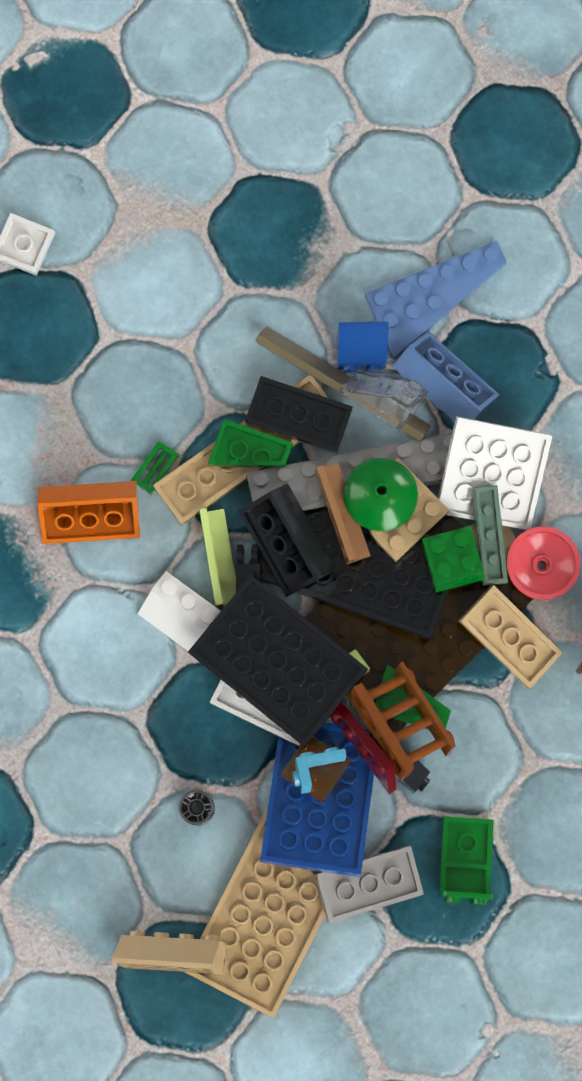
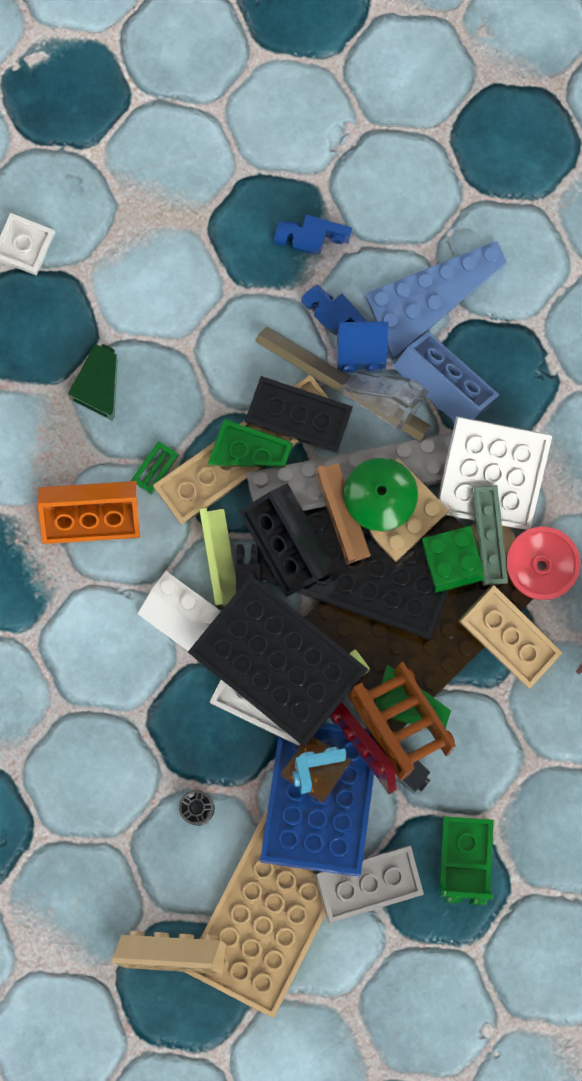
none -> dark green slope [68,344,118,421]
none -> blue plate [274,215,352,254]
none -> blue plate [301,284,368,335]

